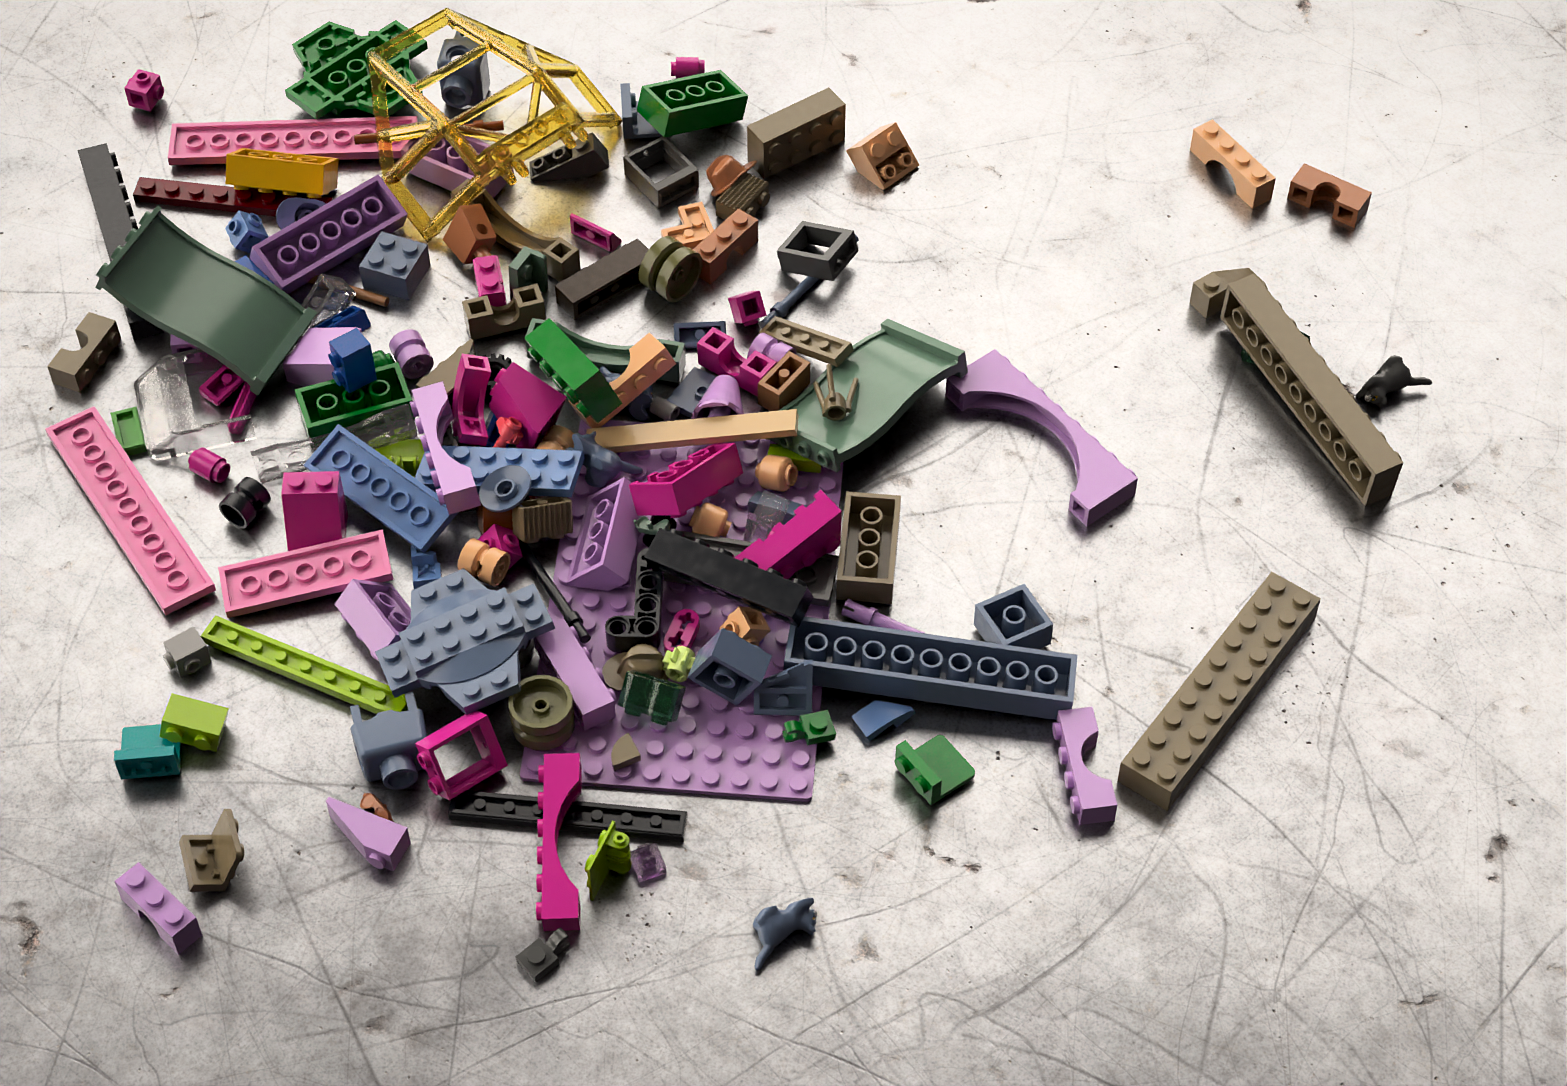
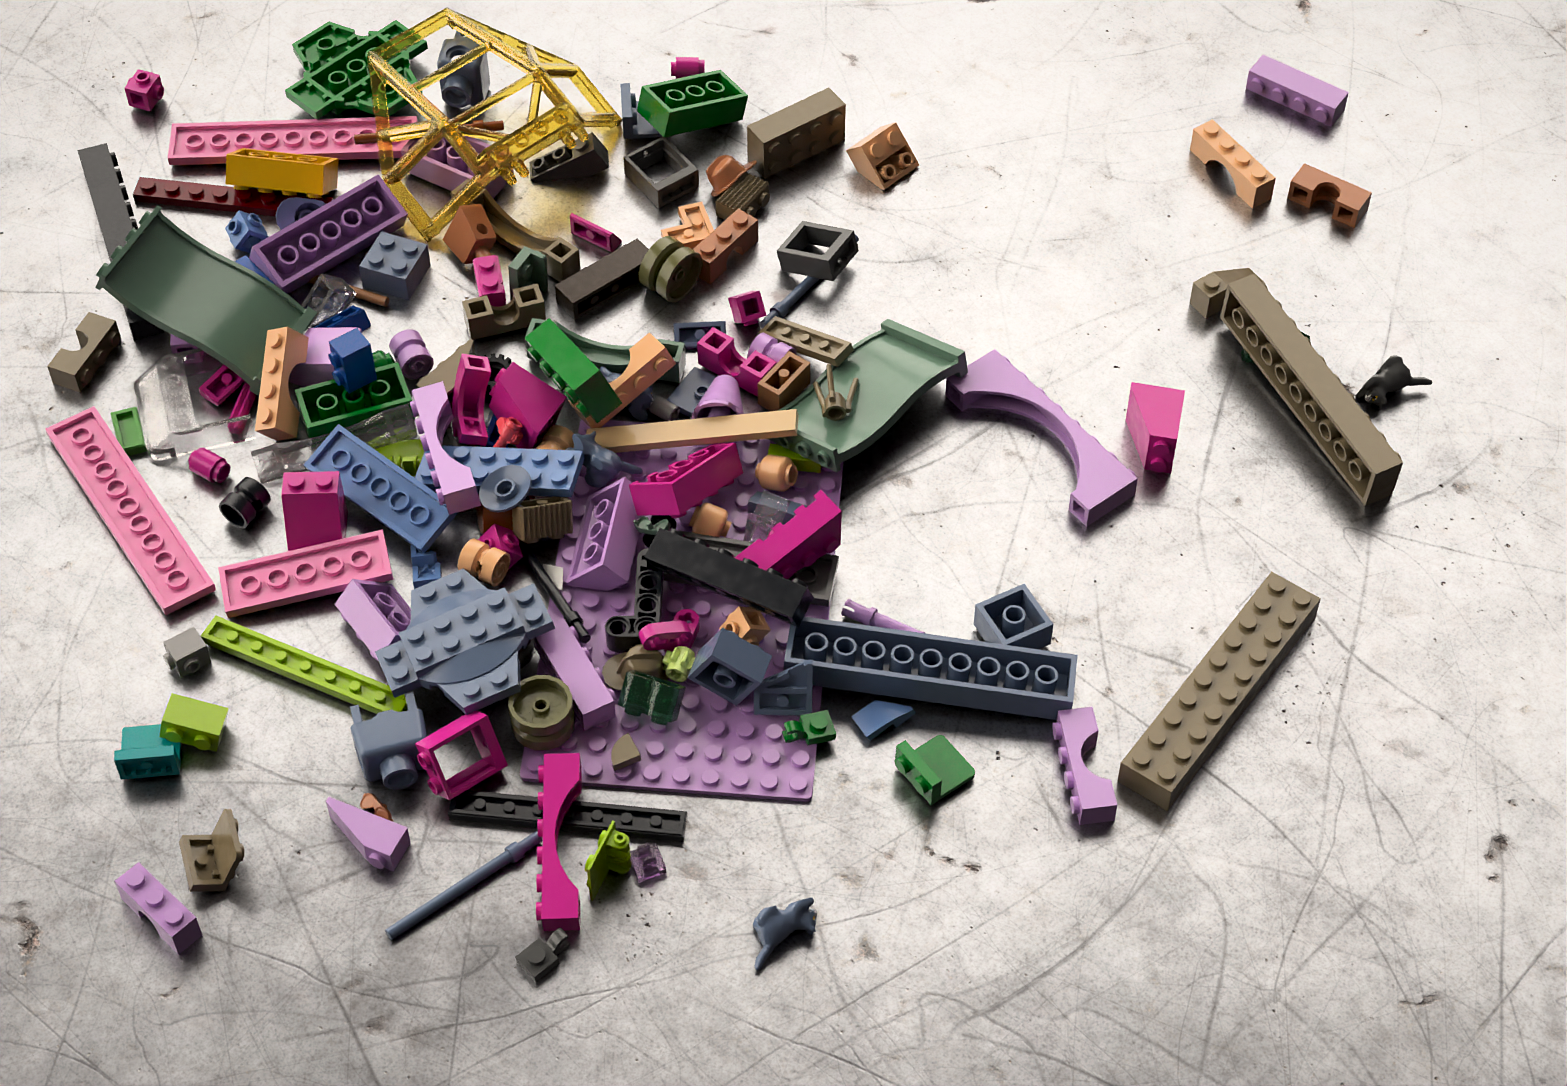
dark tan brick [836,491,901,604] -> none
none -> light nougat arch [255,327,309,441]
none -> sand blue bar [385,831,543,940]
none -> white sticker [543,564,563,590]
none -> dark pink beam [638,621,693,651]
none -> slope [1125,382,1185,474]
none -> lavender brick [1246,55,1349,126]

